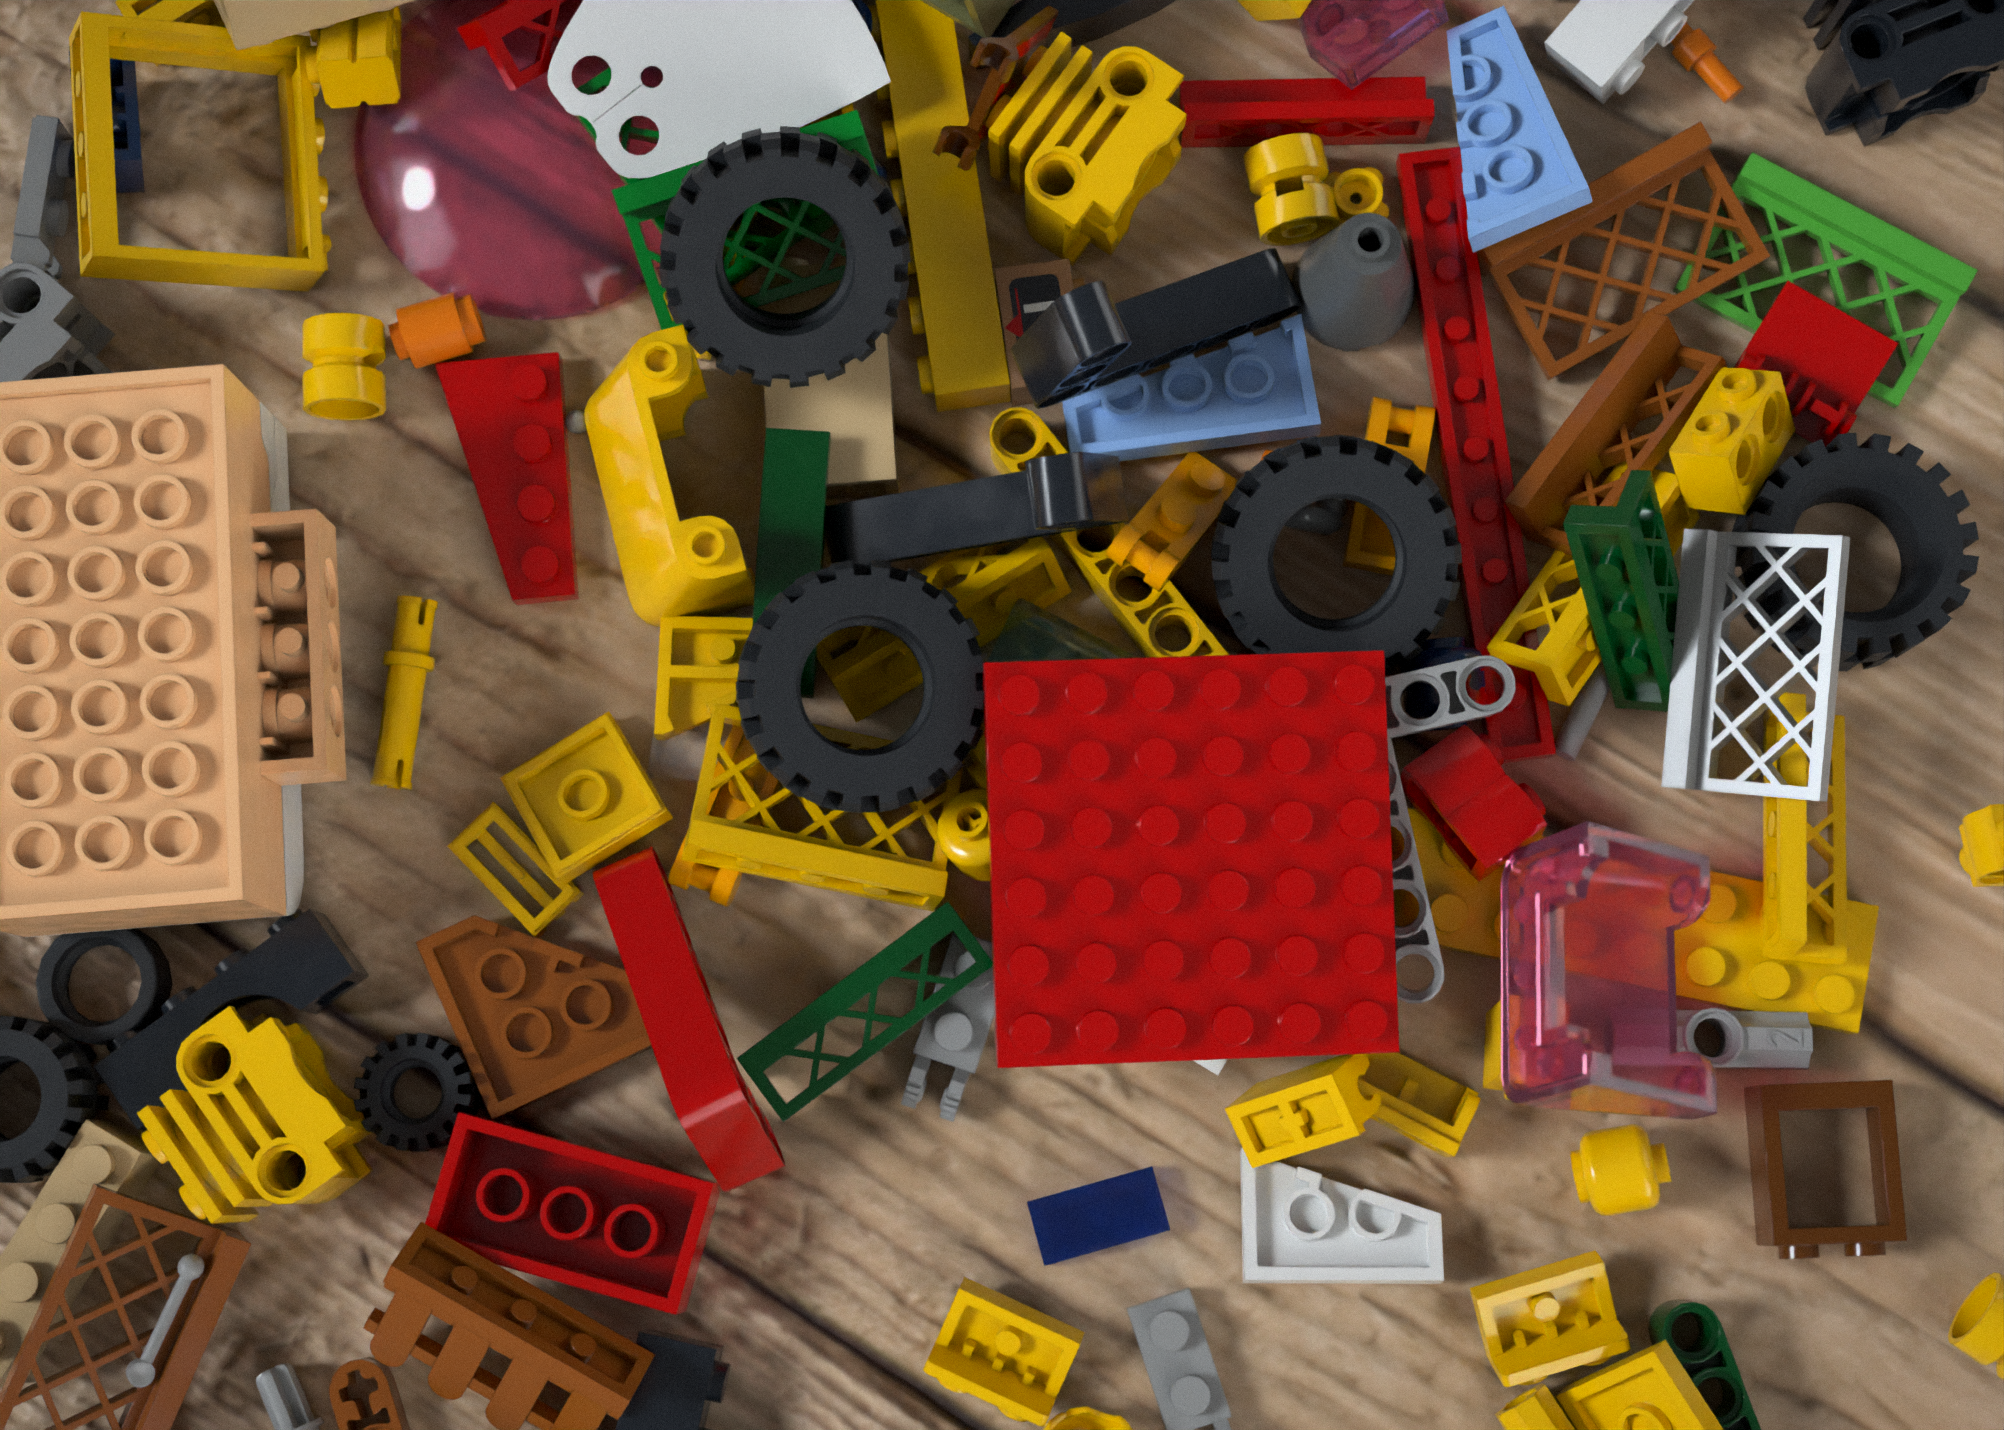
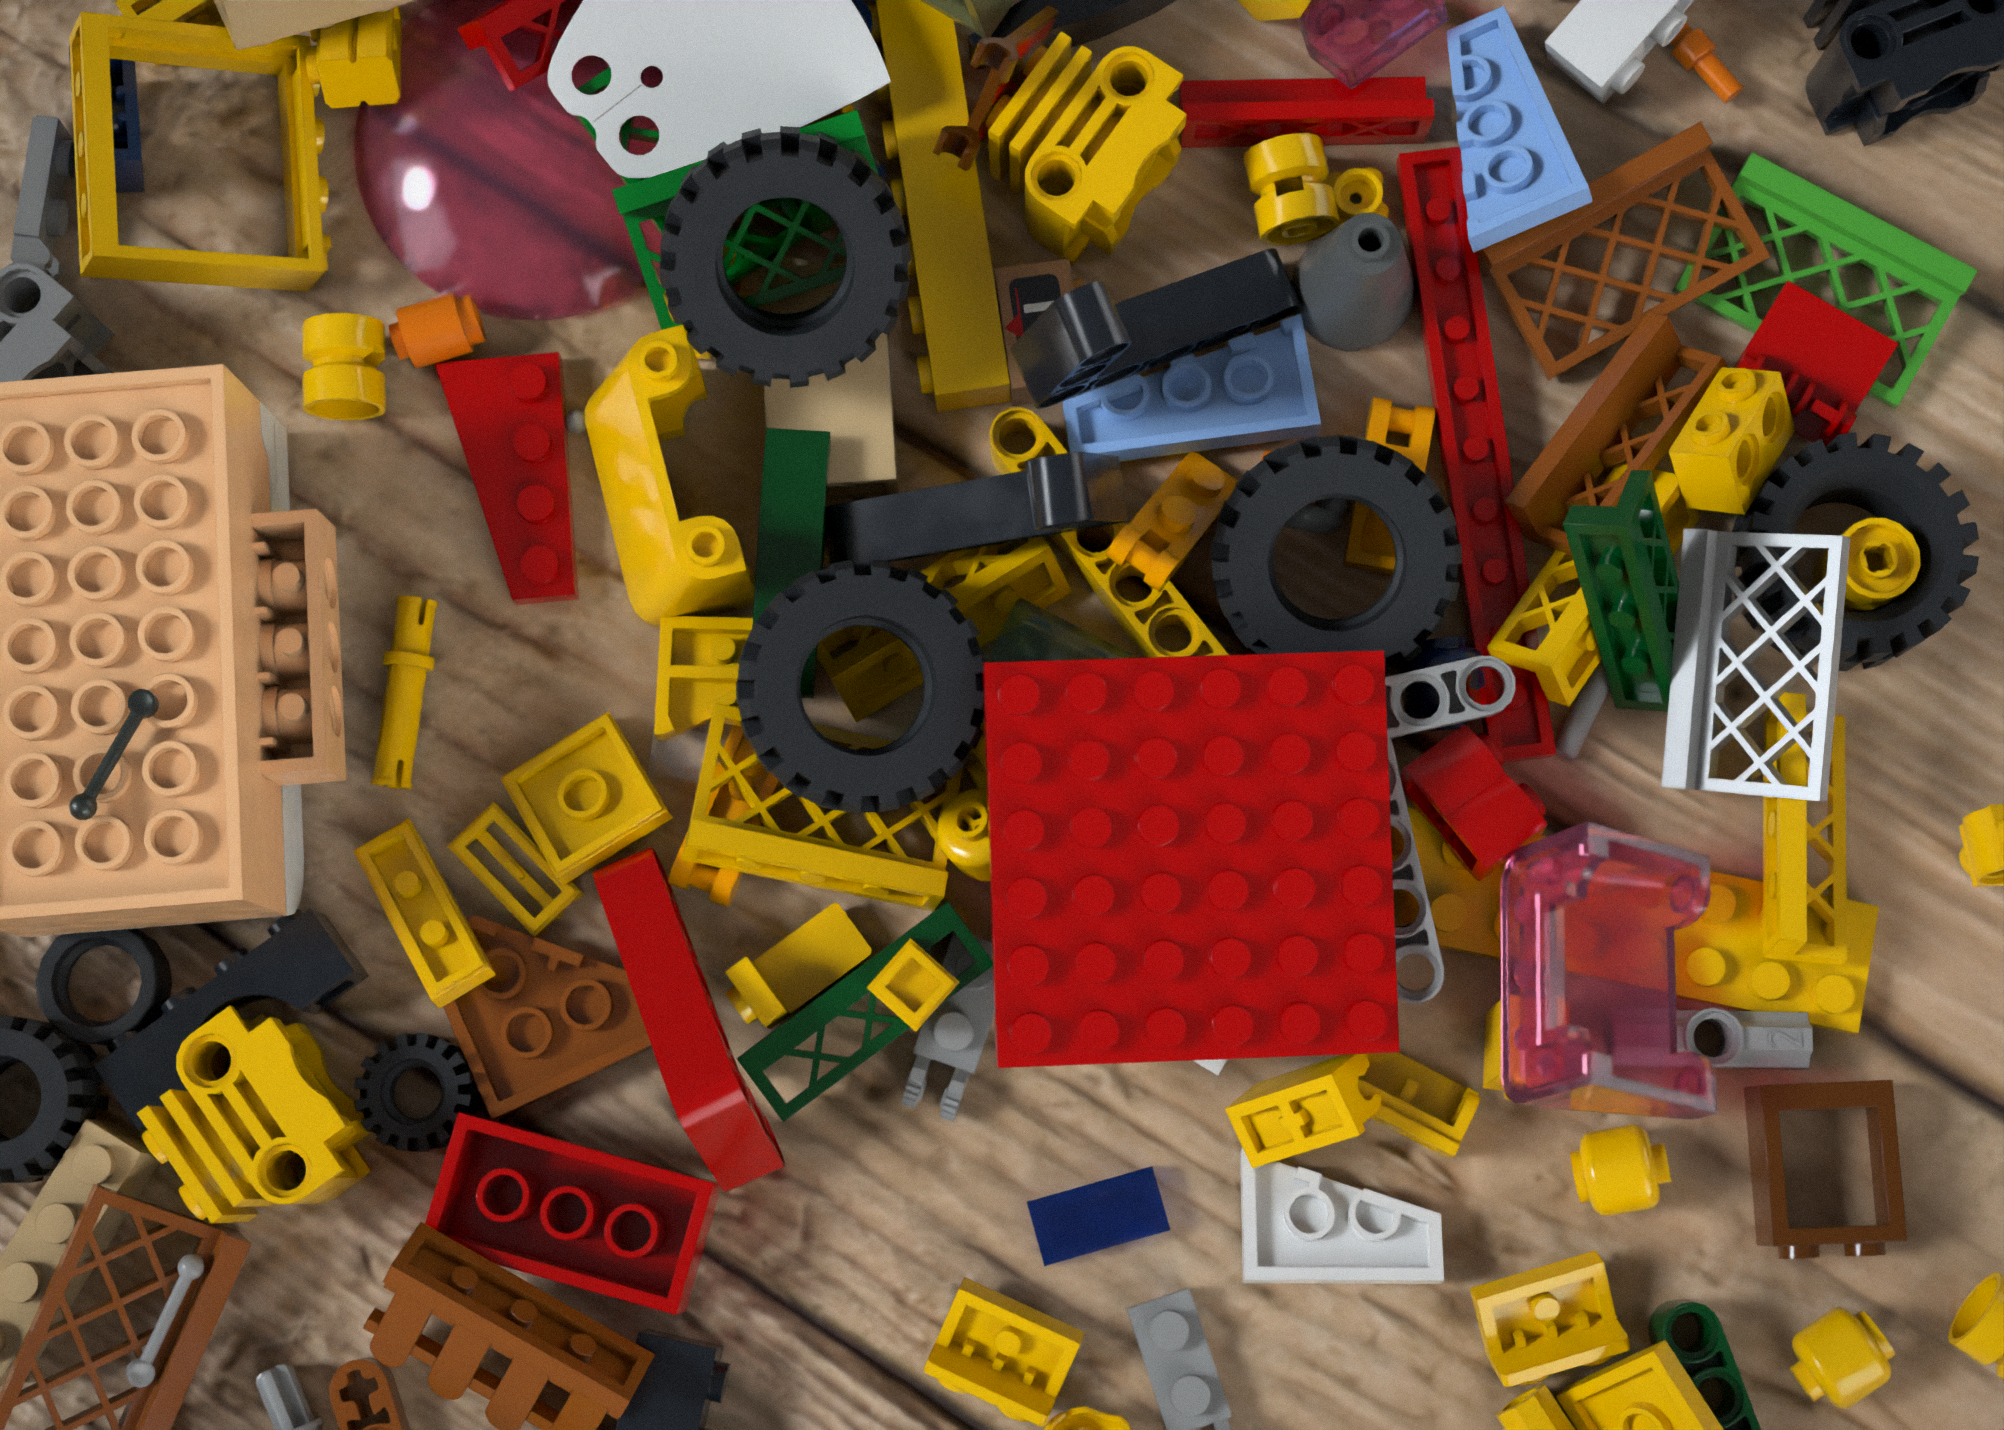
none -> pearl dark grey hinge [69,689,159,820]
none -> yellow tile [353,818,496,1009]
none -> yellow bracket [725,903,872,1030]
none -> yellow tile [866,938,960,1032]
none -> yellow head [1789,1307,1896,1409]
none -> yellow wheel [1812,518,1921,612]

